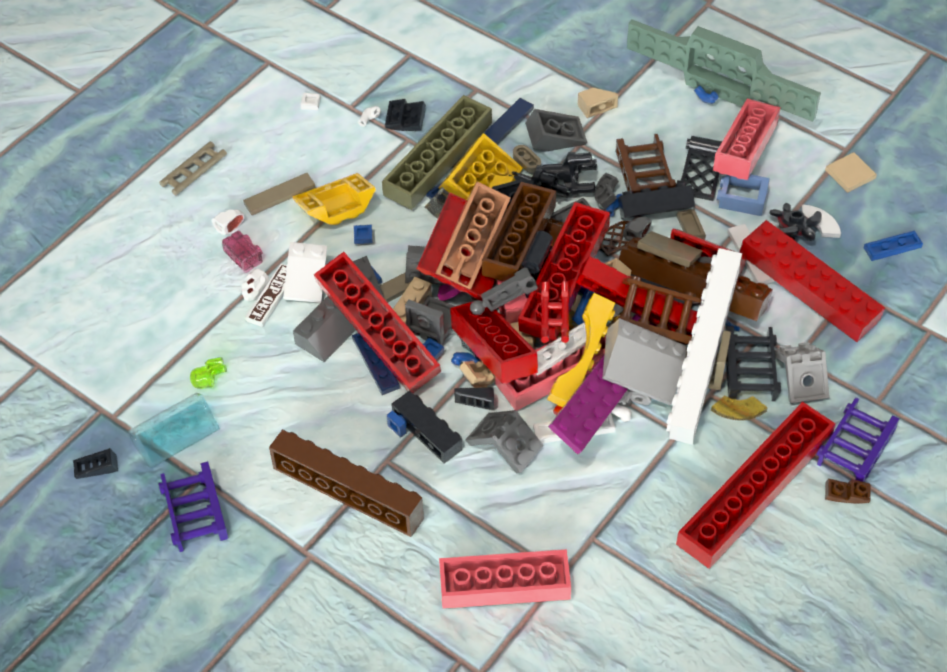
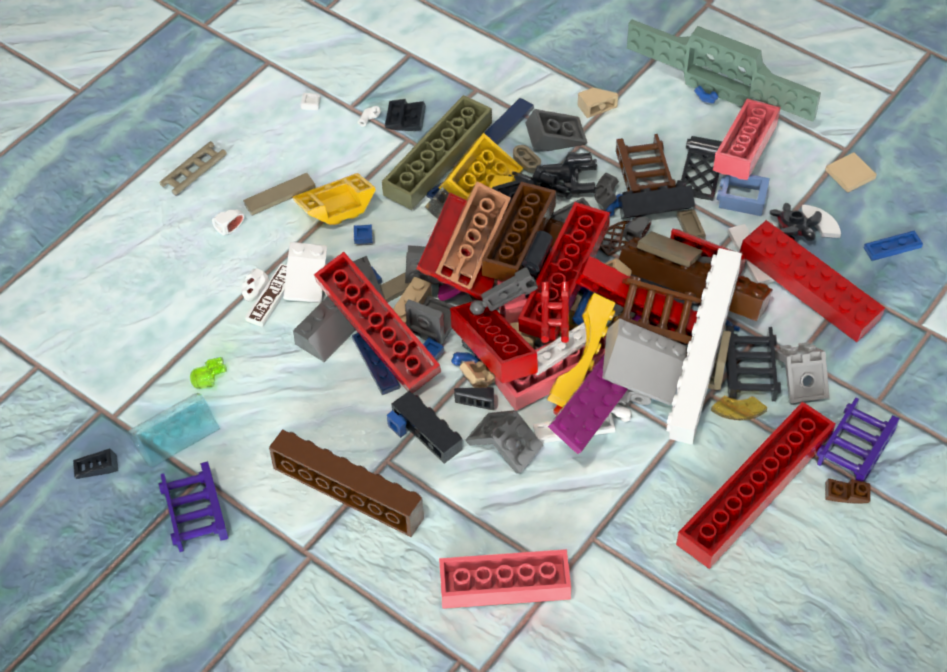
clear pink brick [222,230,263,273] -> none

